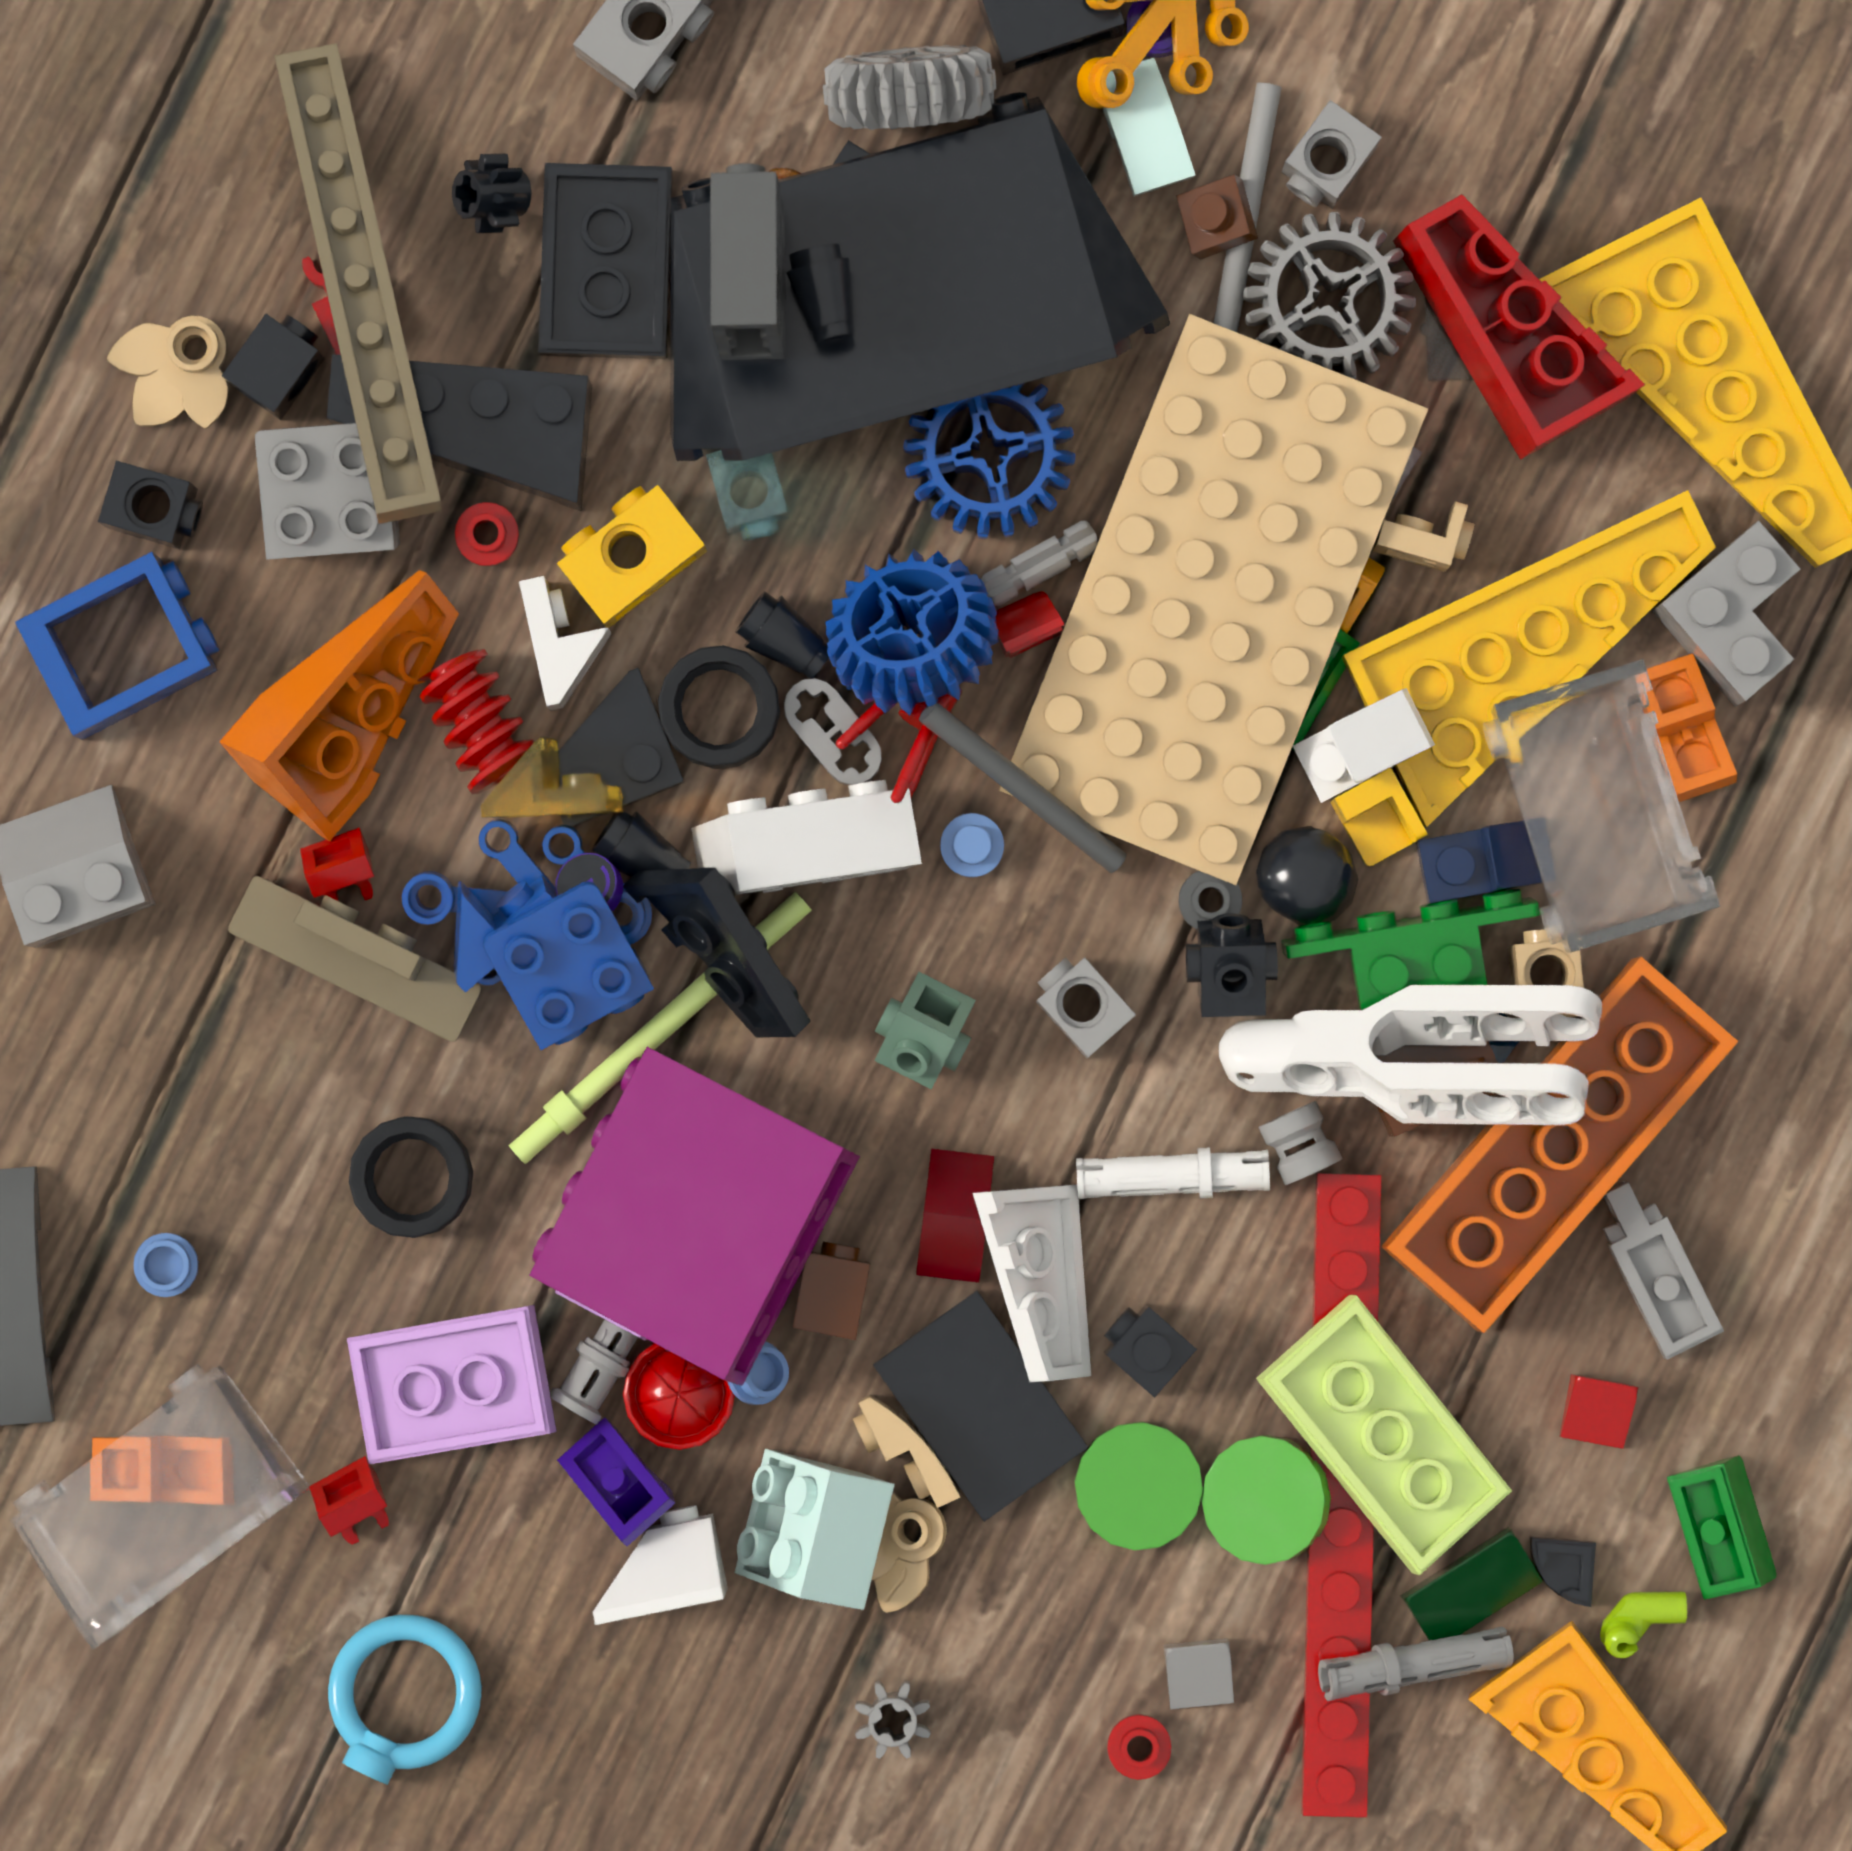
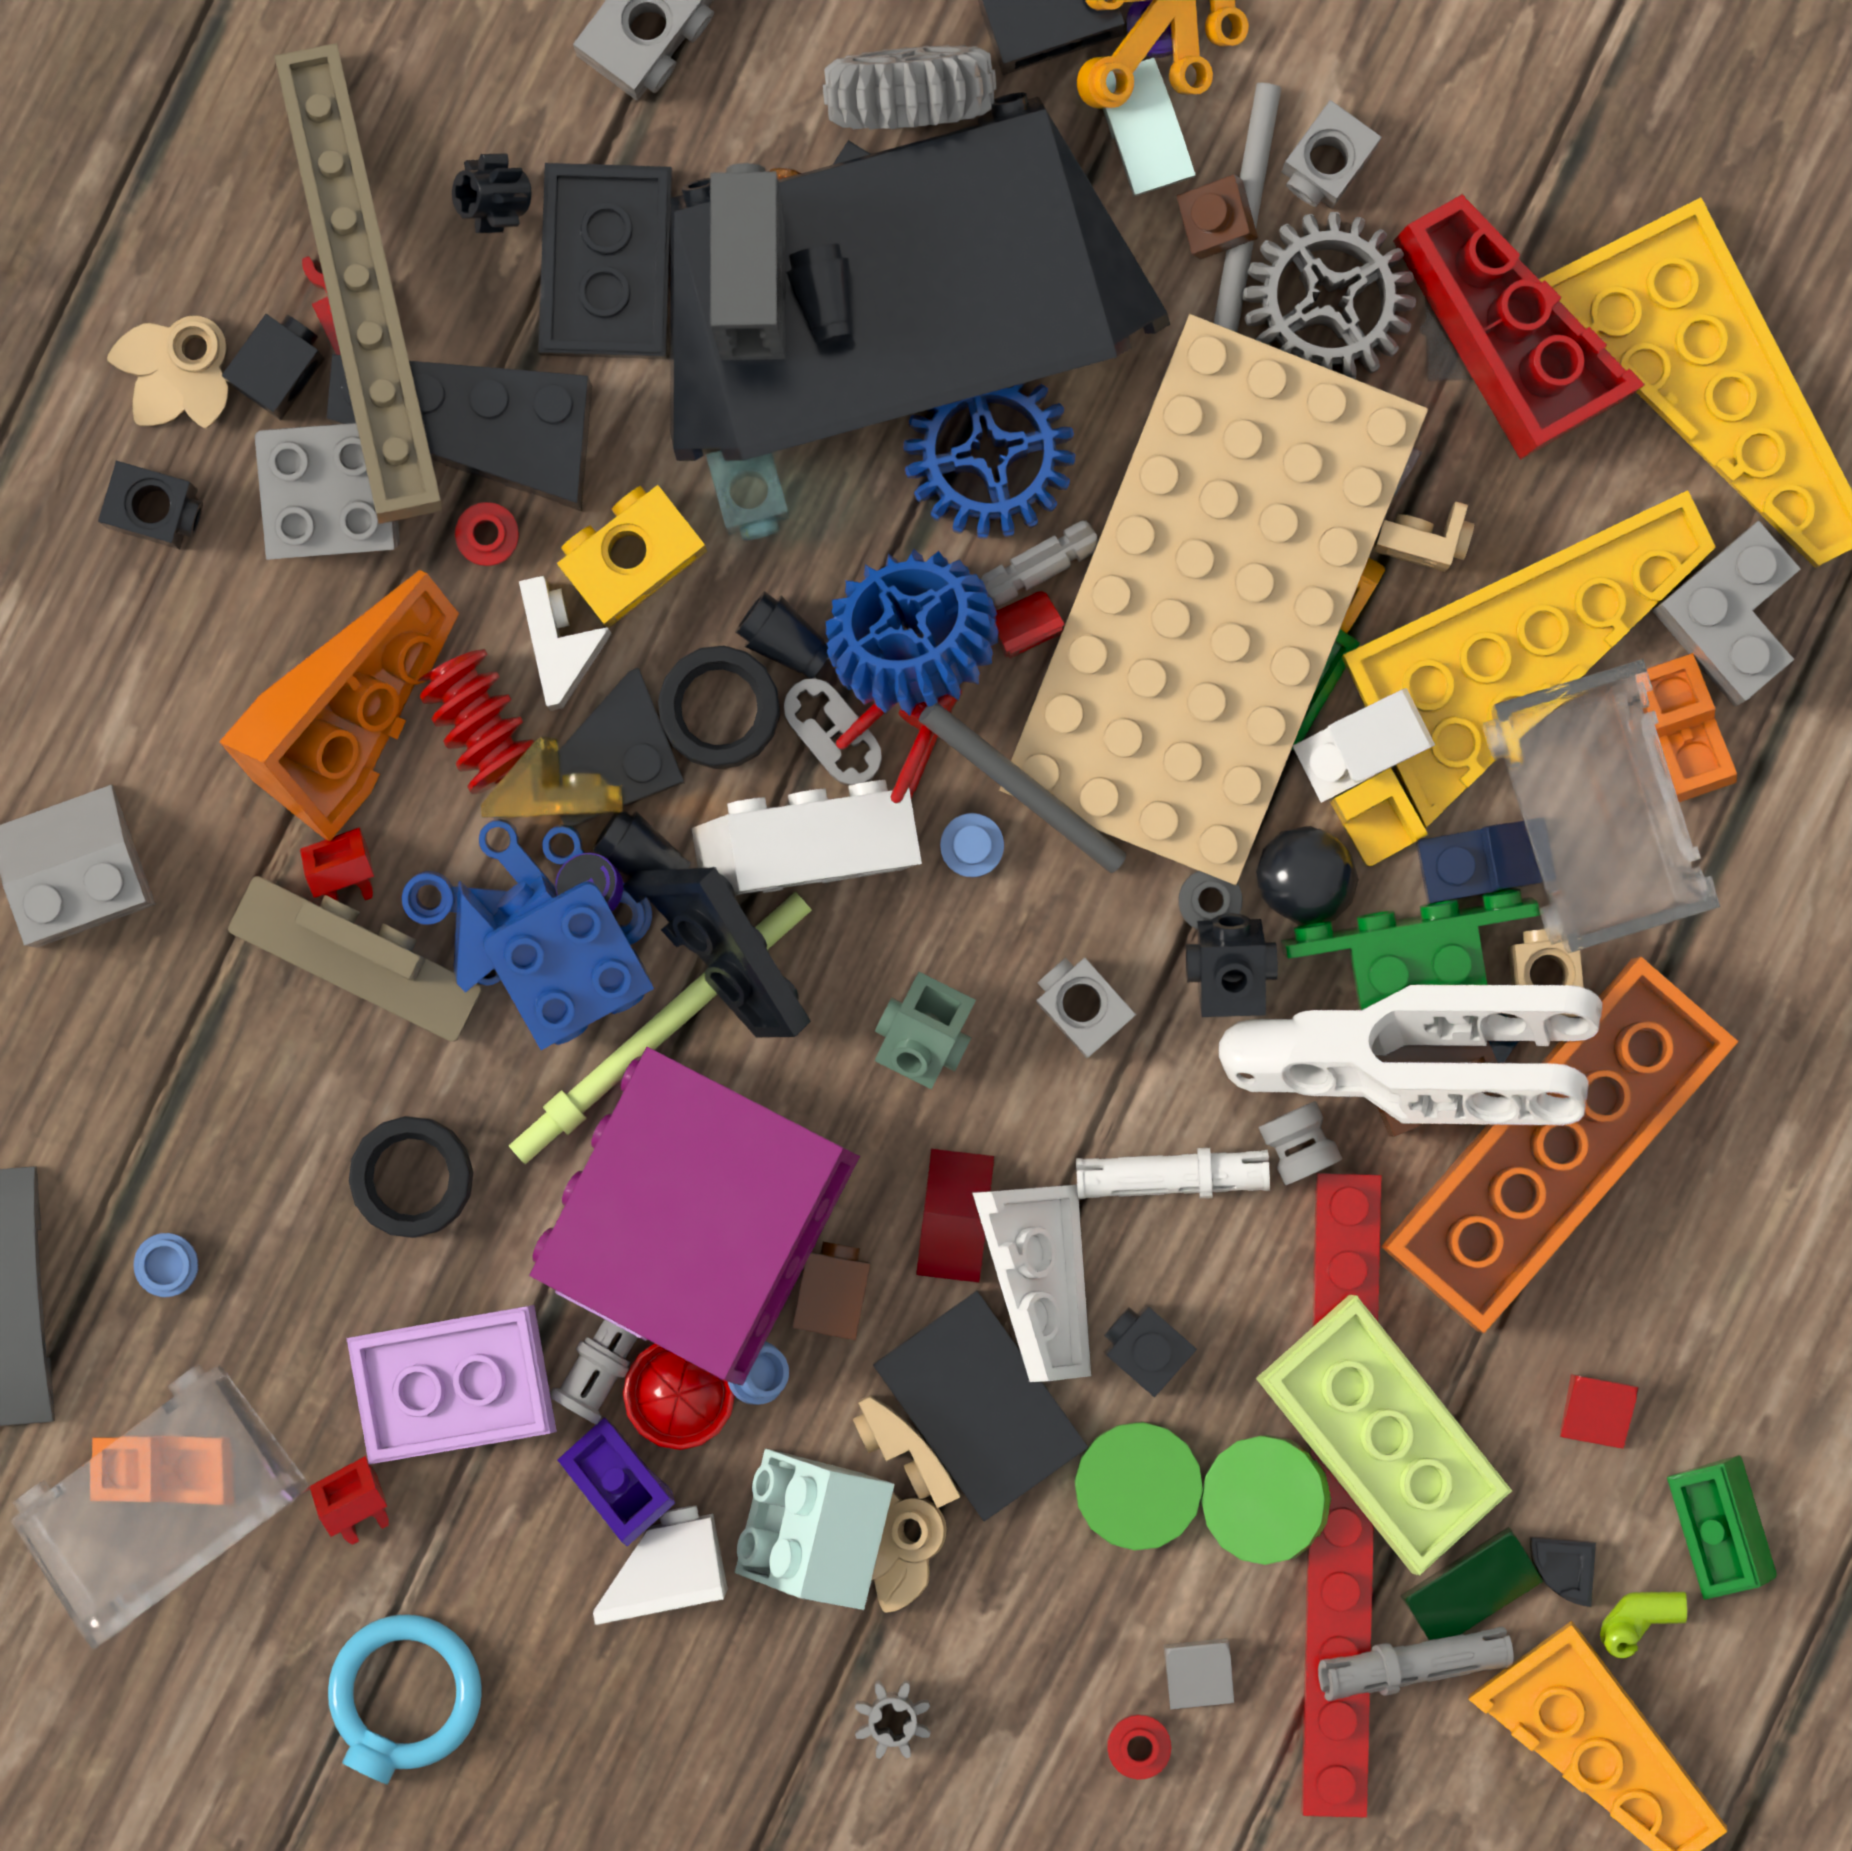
blue window [15,552,220,740] -> none
light grey hinge [1603,1181,1724,1360] -> none

